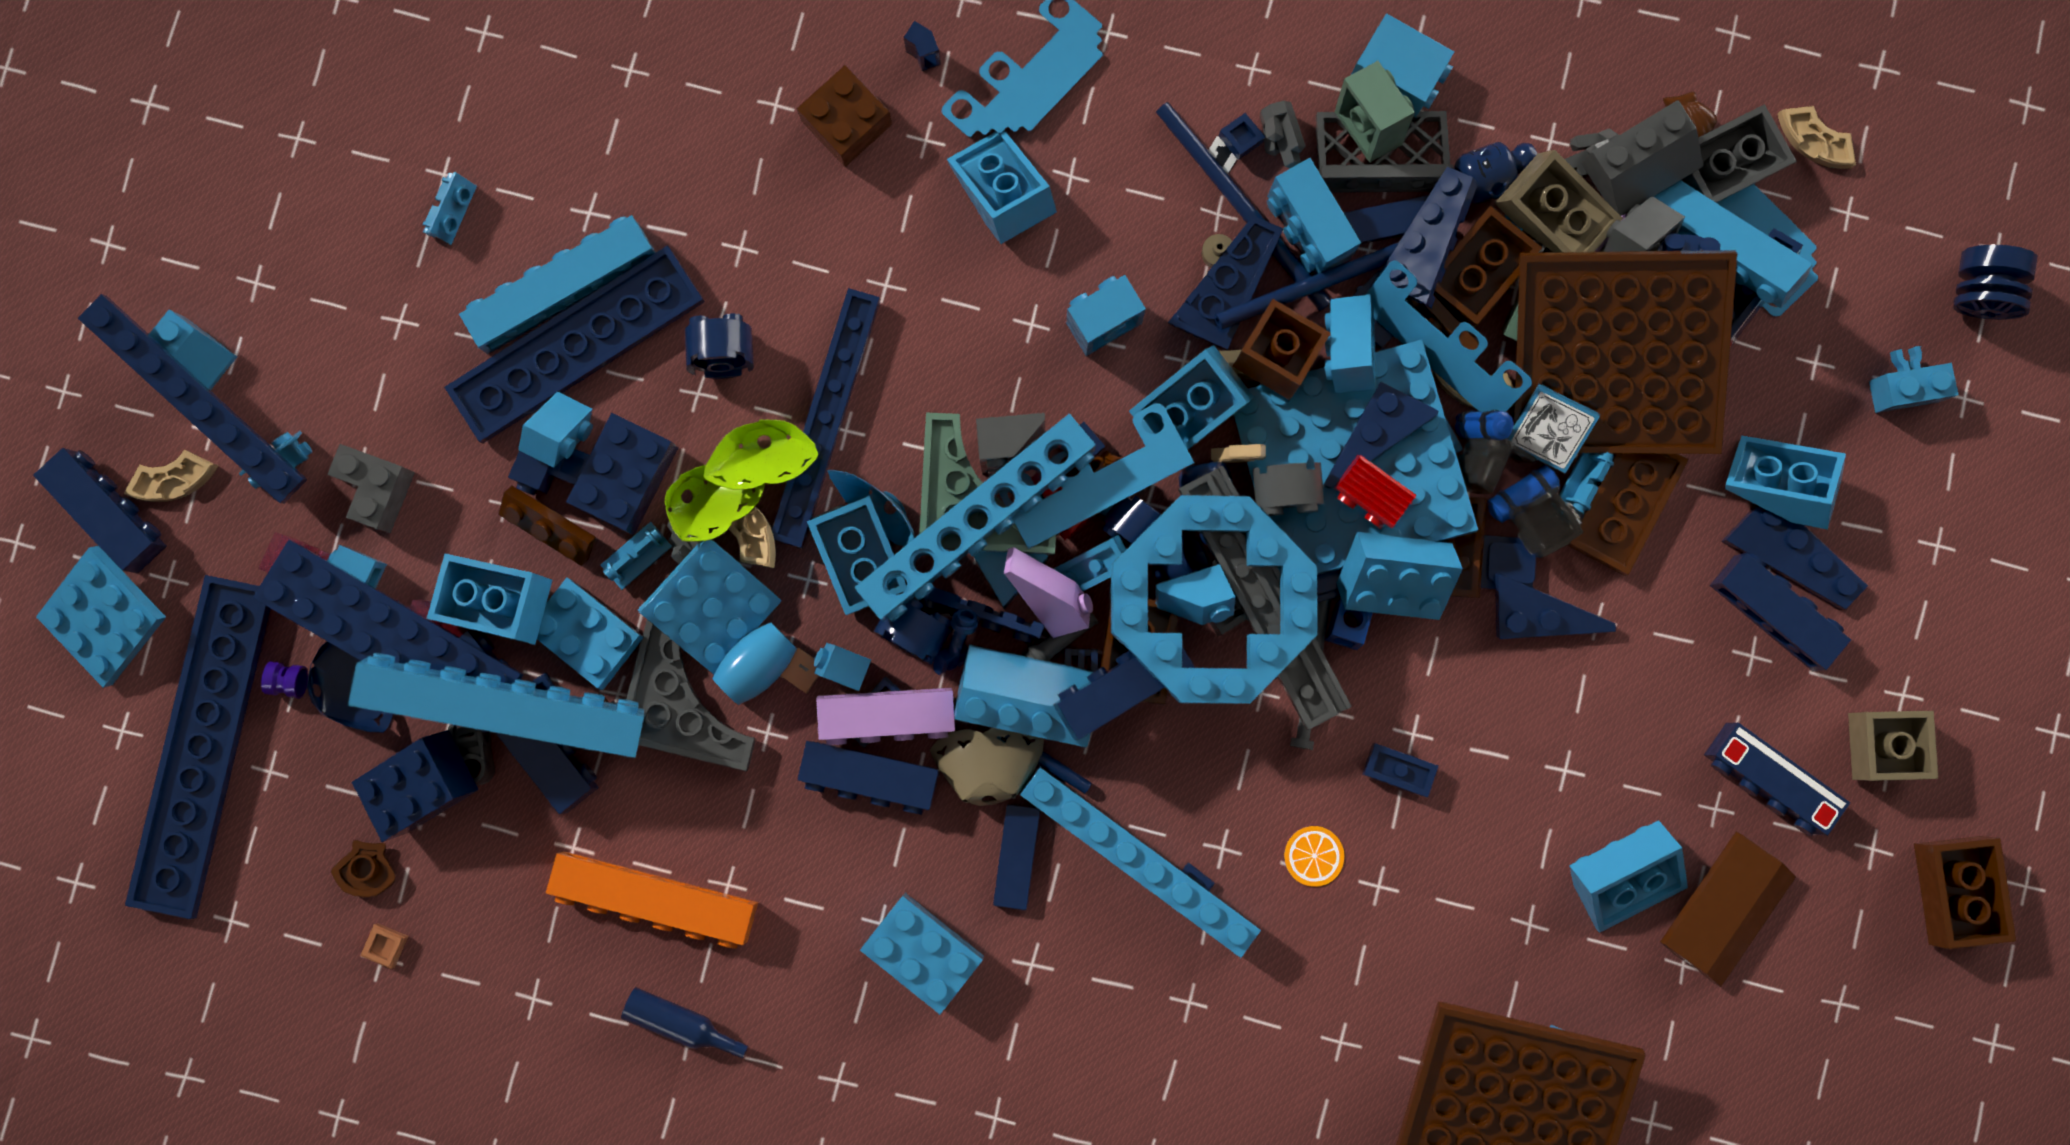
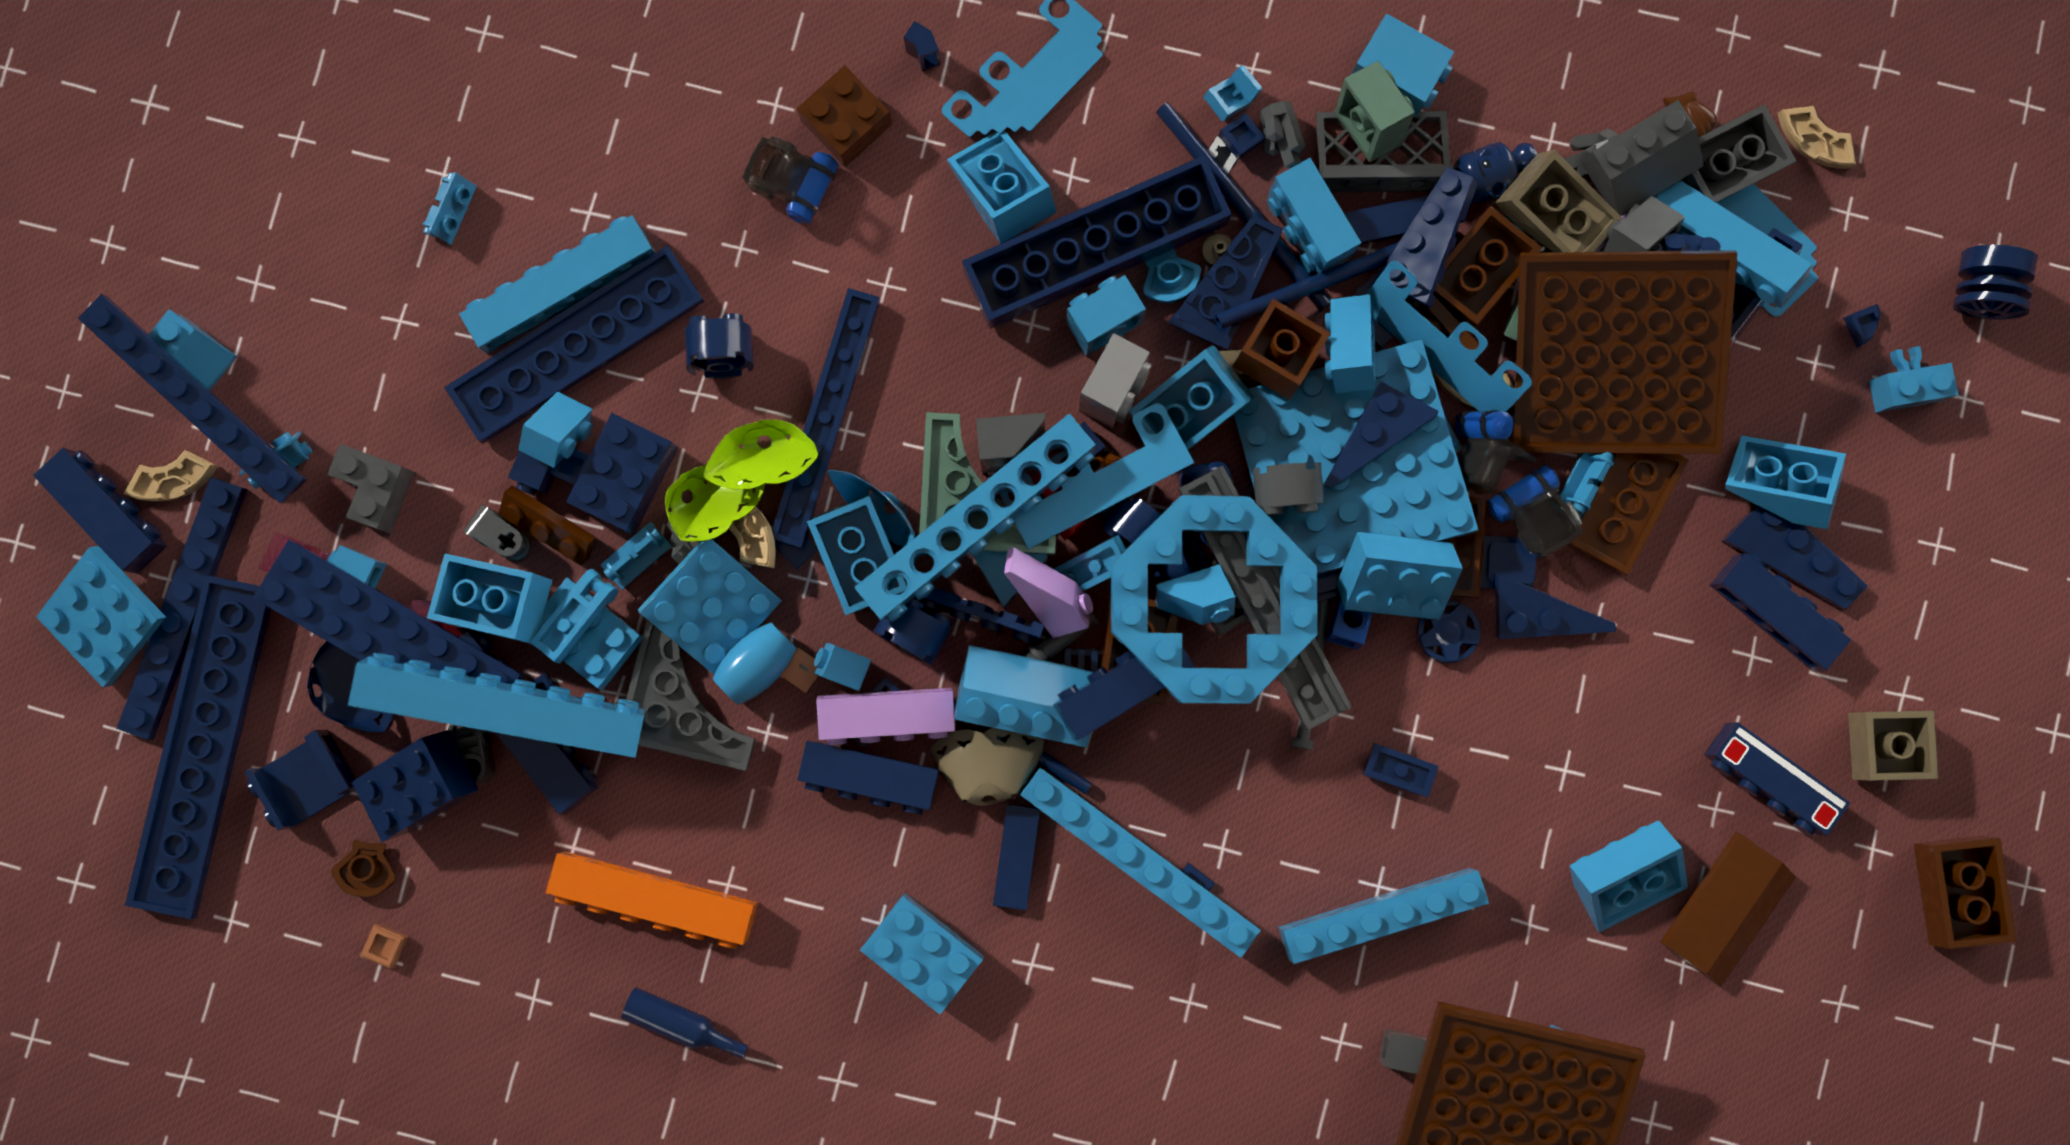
dark purple wheel [261,661,309,699] -> none
dark blue hinge [933,608,978,675] -> none
tan tile [1211,444,1266,463] -> none
light orange sticker [1284,826,1344,887] -> none
red brick [1334,455,1416,530] -> none
tile [1505,384,1600,473] -> none
none -> dark blue plate [116,477,247,740]
none -> dark blue panel [245,730,356,830]
none -> dark grey piece [463,504,531,561]
none -> dark azure plate [530,569,618,664]
none -> clear smoke piece [742,136,839,224]
none -> dark blue sticker [775,537,818,570]
none -> dark blue brick [962,156,1232,329]
none -> light grey brick [1078,333,1151,429]
none -> dark azure animal [1143,249,1202,303]
none -> dark azure bracket [1203,65,1262,122]
none -> dark azure brick [1278,868,1489,964]
none -> dark grey brick [1379,1028,1427,1074]
none -> dark blue wheel [1417,601,1481,663]
none -> dark blue tile [1843,303,1881,348]

